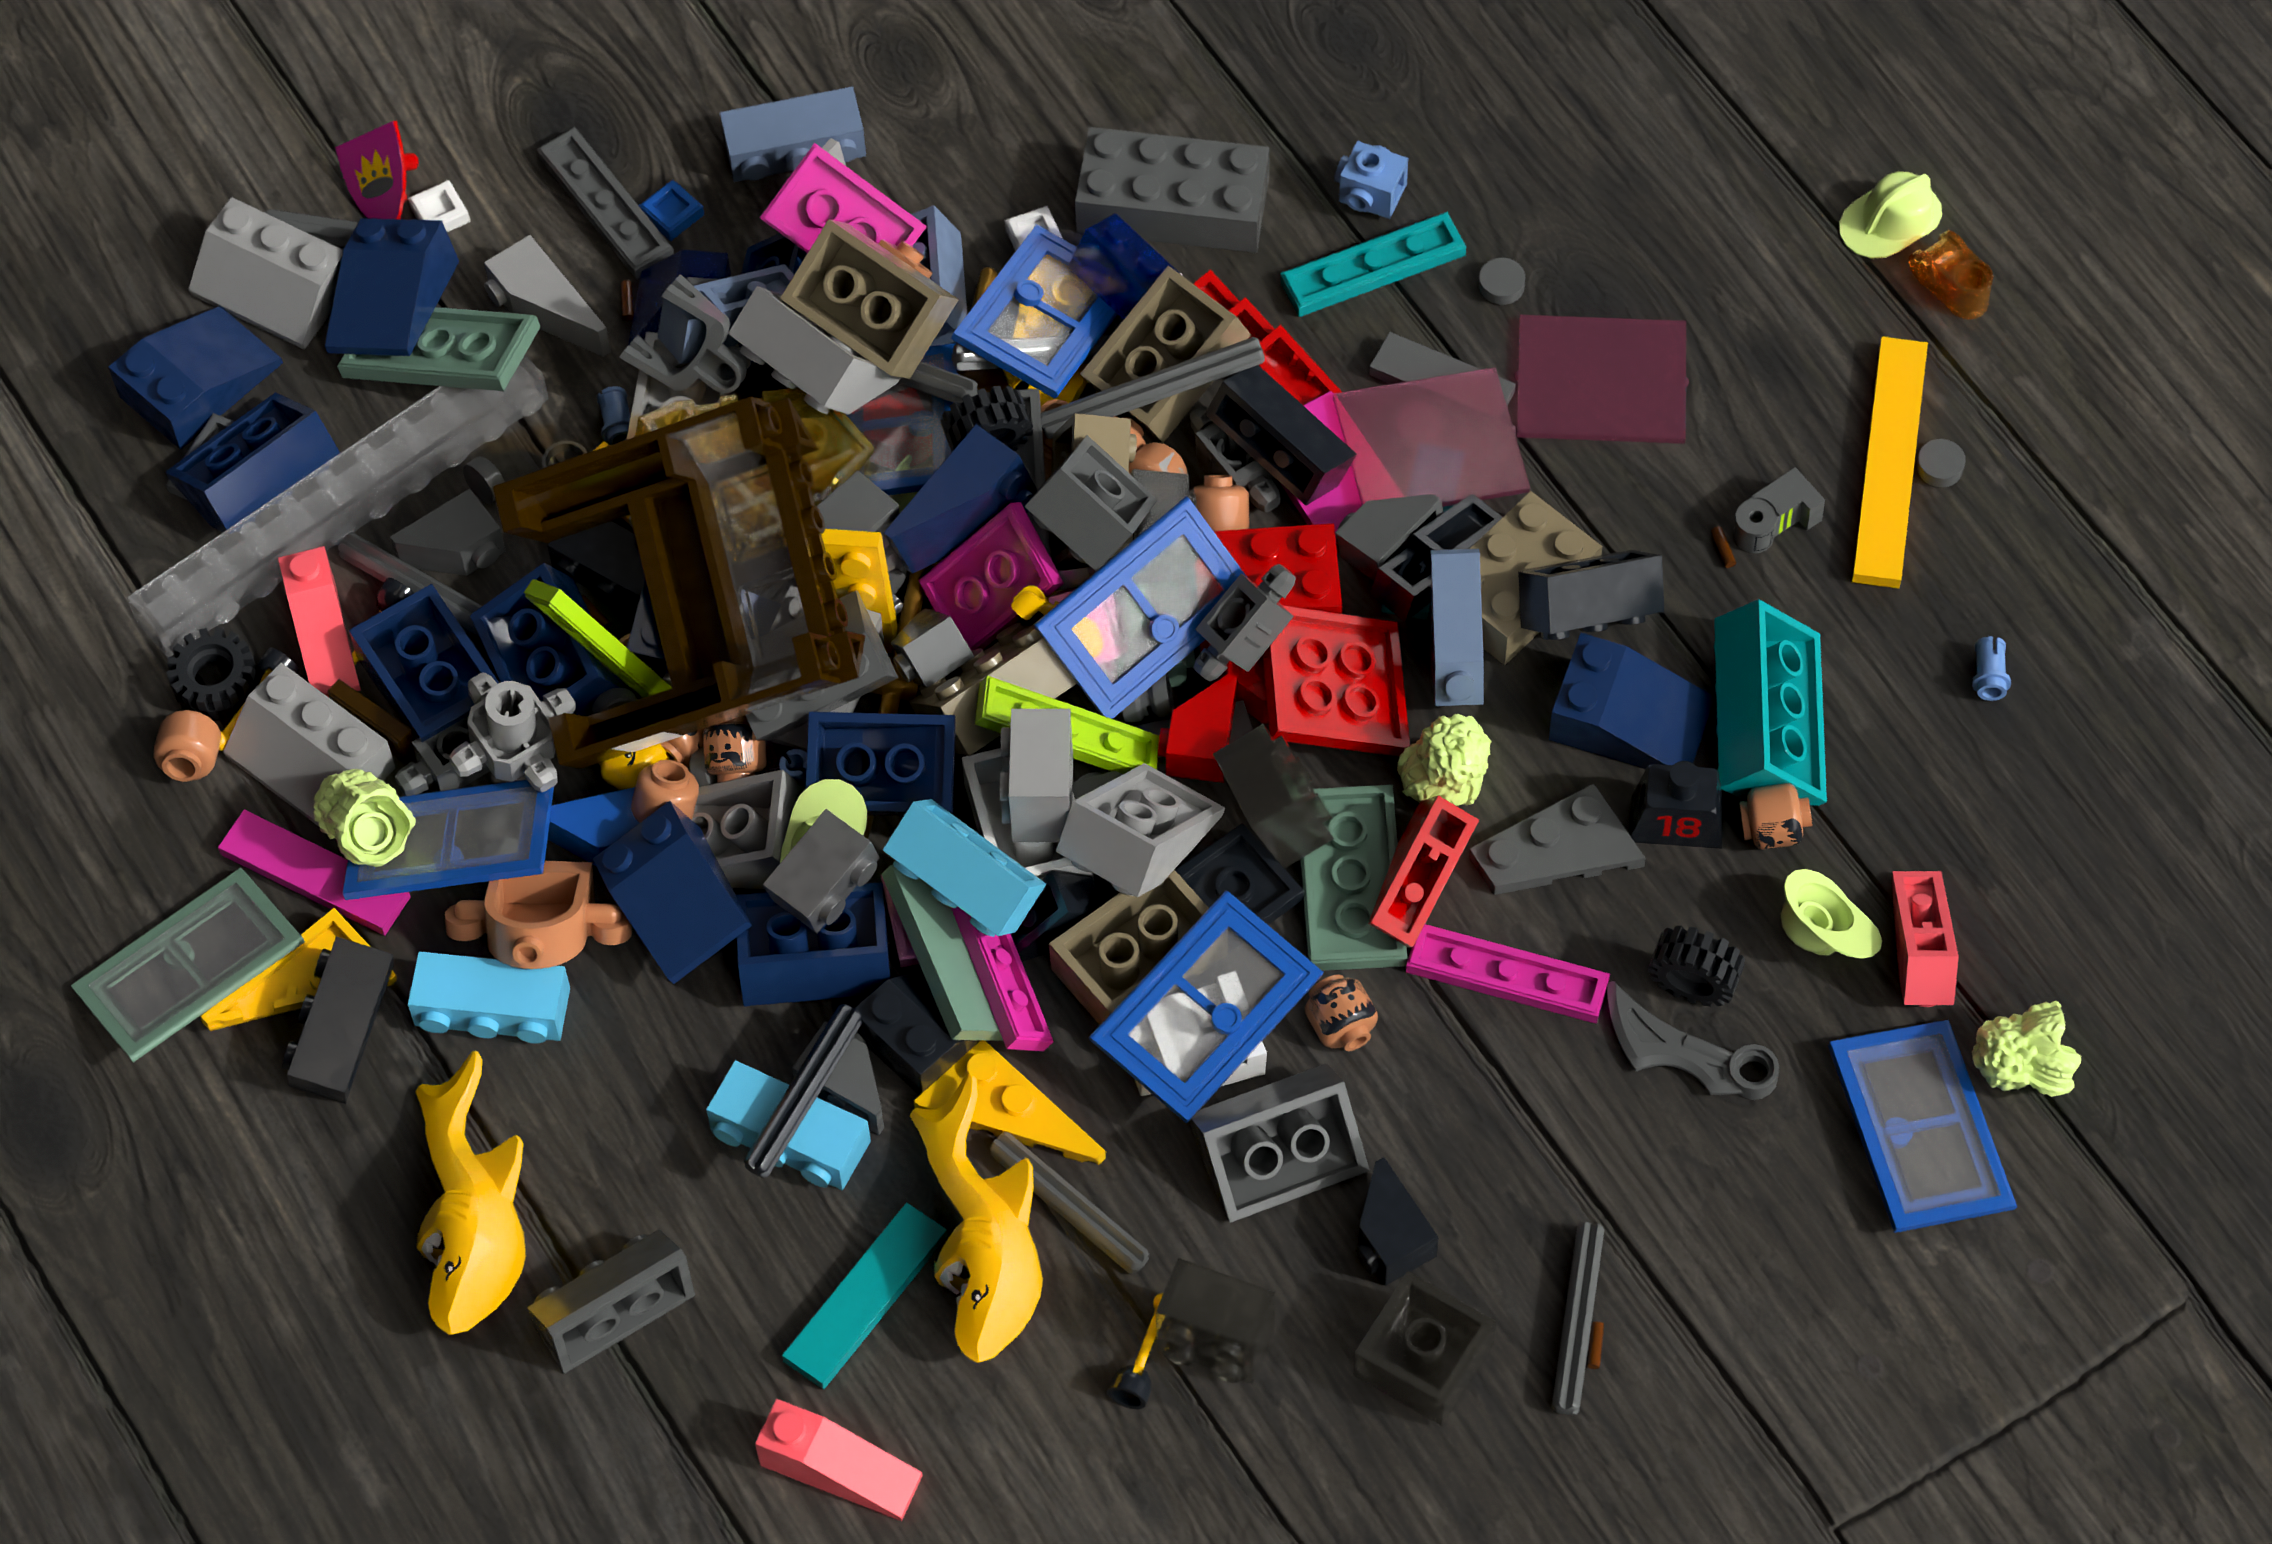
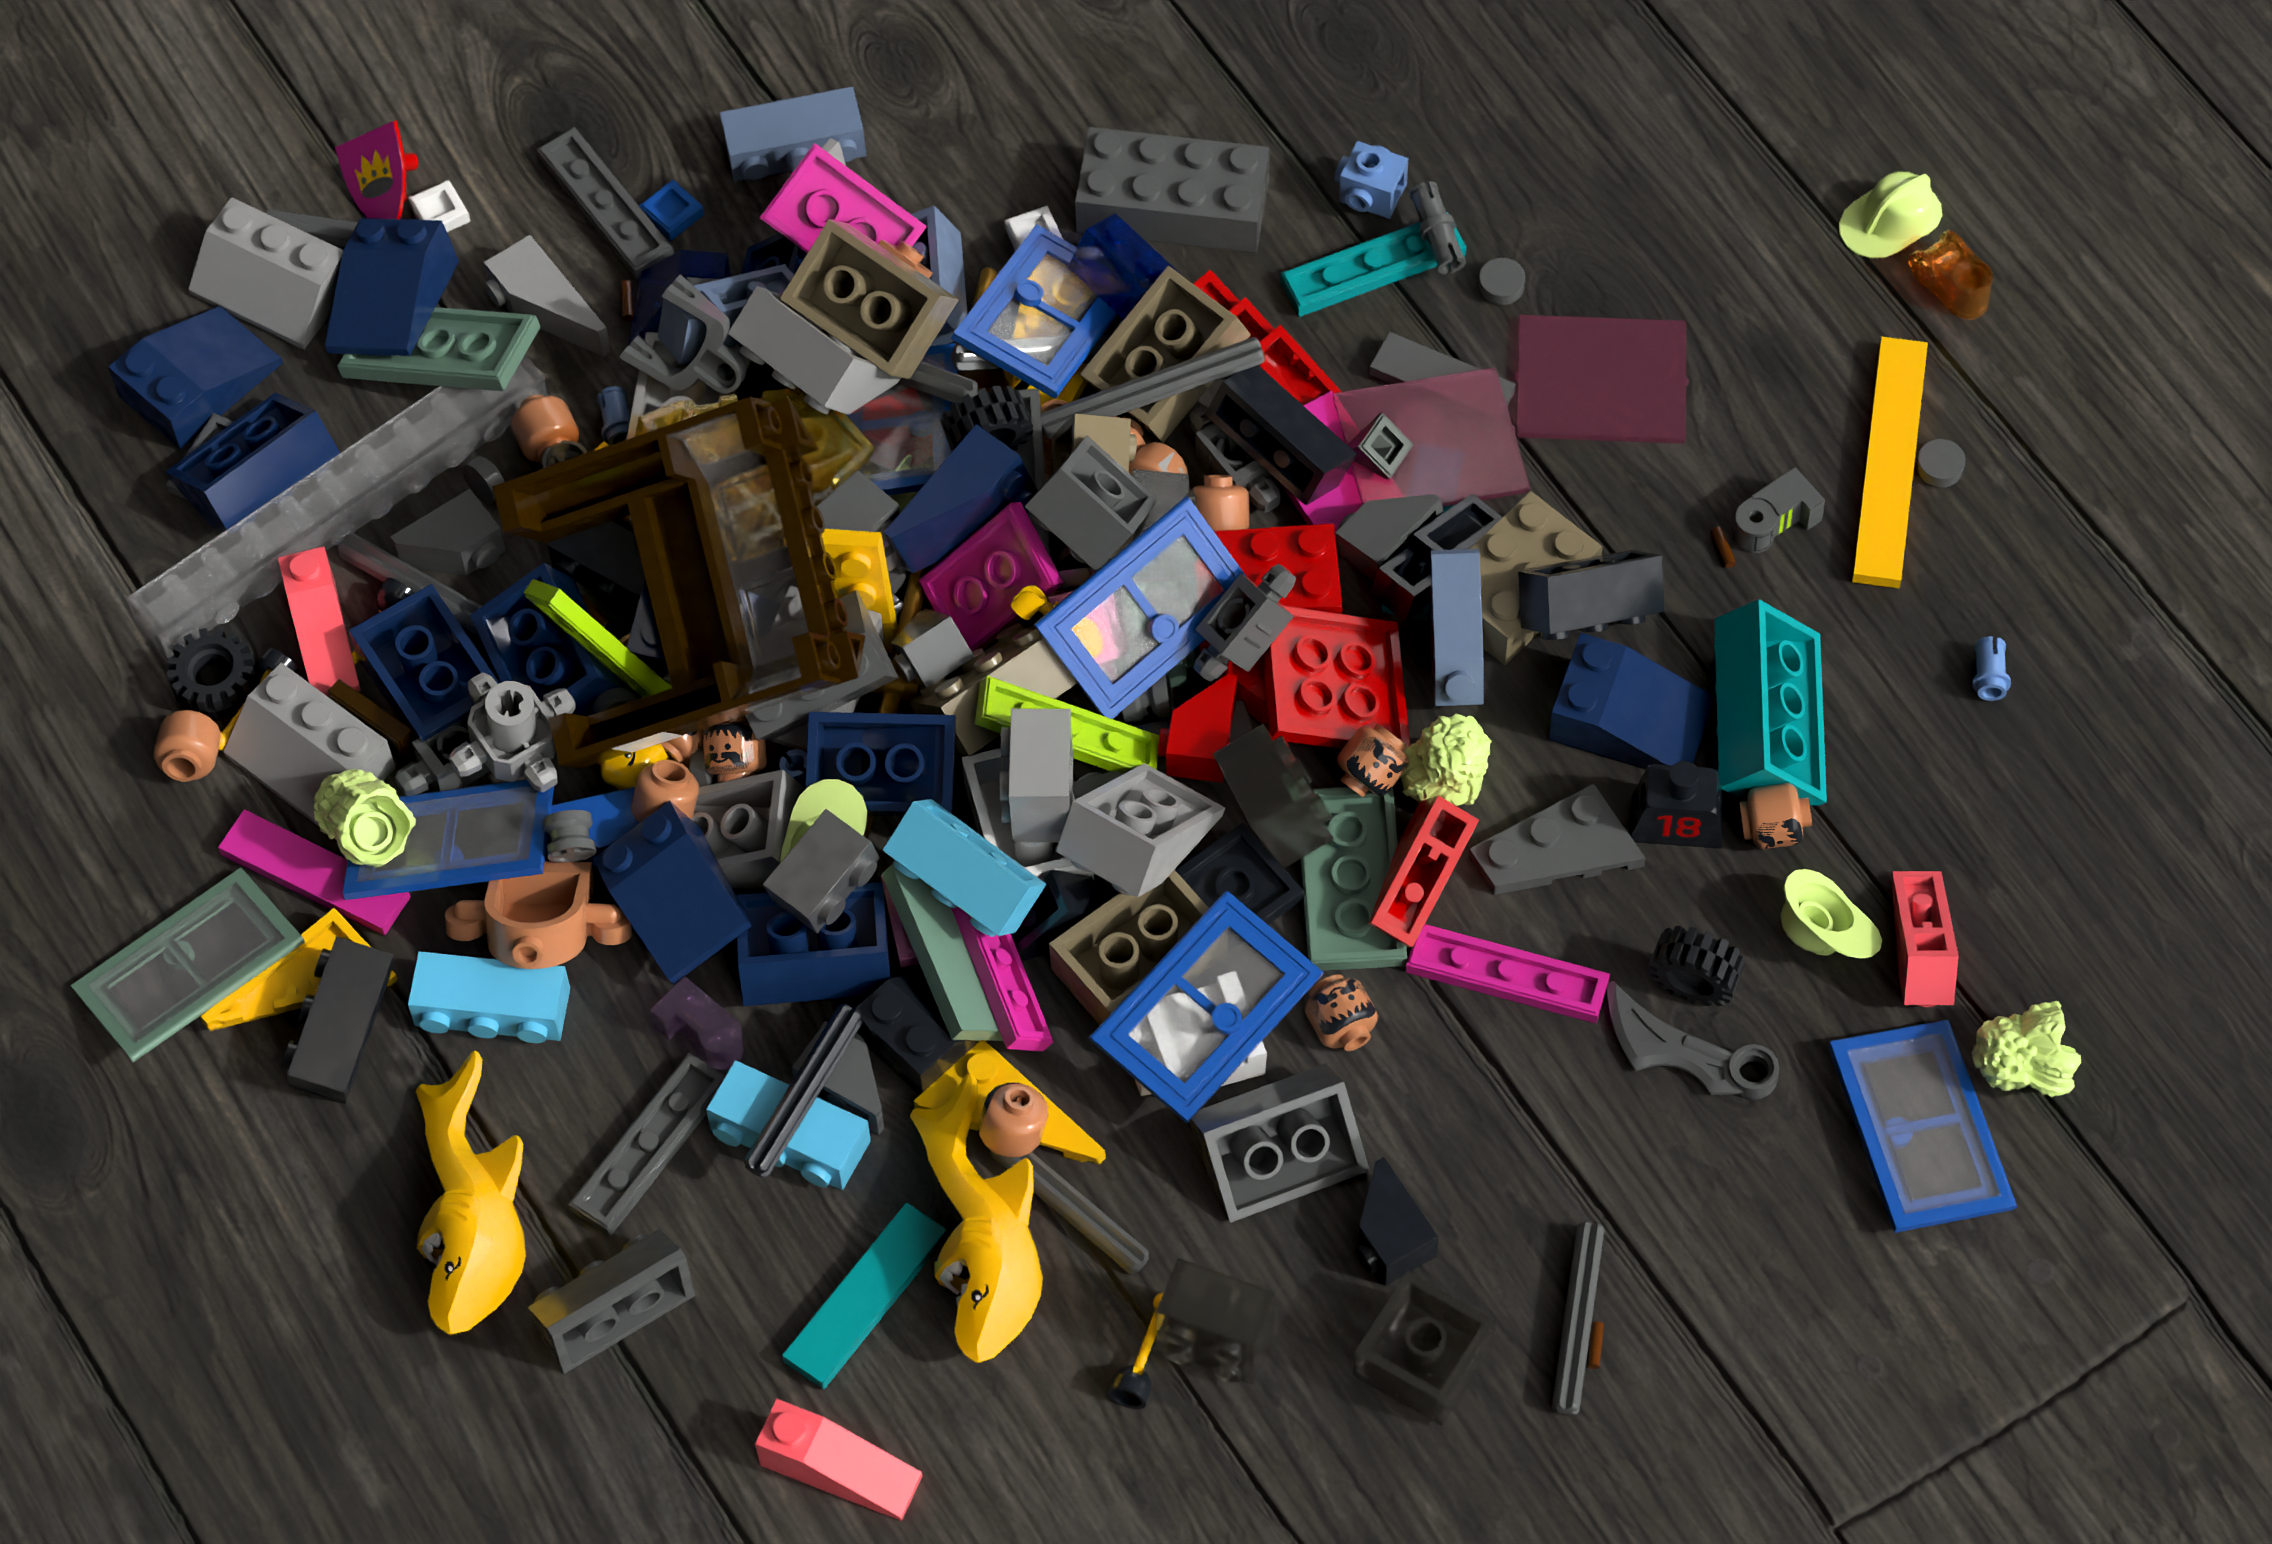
none -> nougat head [511,394,579,464]
none -> dark grey wheel [543,810,596,863]
none -> dark grey tile [568,1053,726,1237]
none -> clear purple leg [650,976,745,1070]
none -> nougat head [978,1083,1048,1157]
none -> nougat head [1337,723,1409,797]
none -> pearl dark grey slope [1348,413,1414,480]
none -> dark grey pin [1409,181,1466,274]

